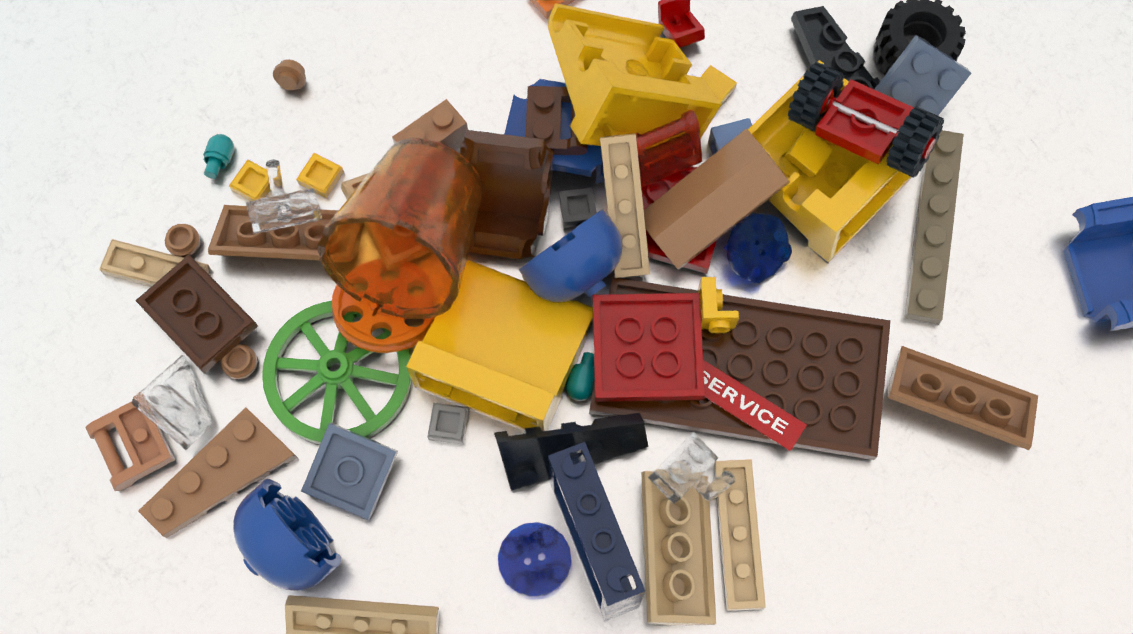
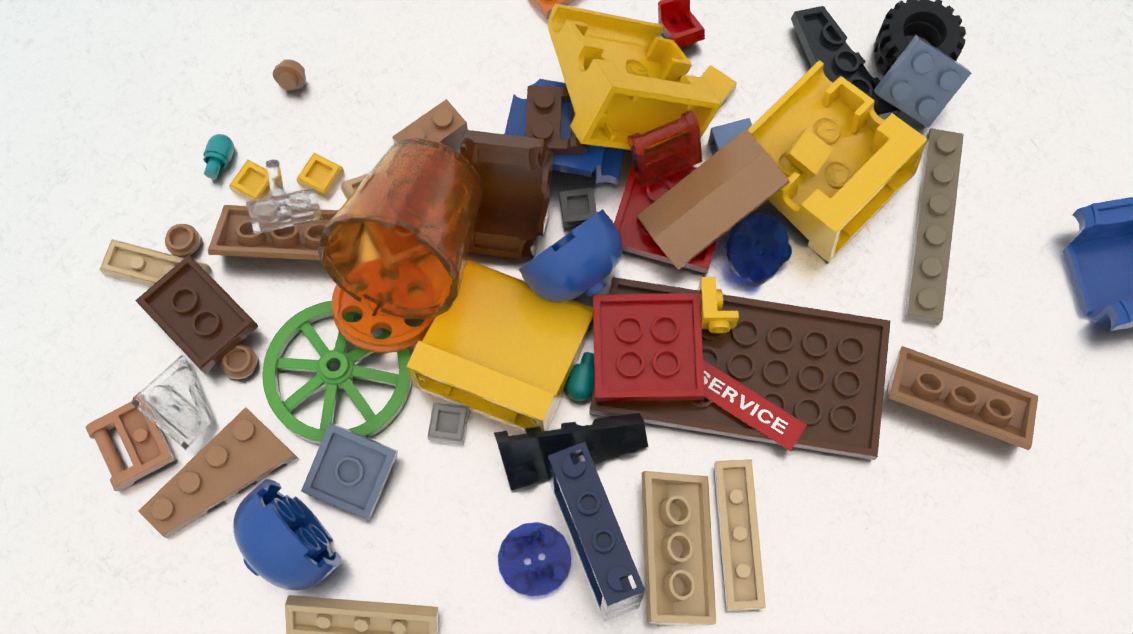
tan plate [600,133,650,278] -> none
clear plate [648,432,735,504] -> none
plate [788,62,944,178] -> none

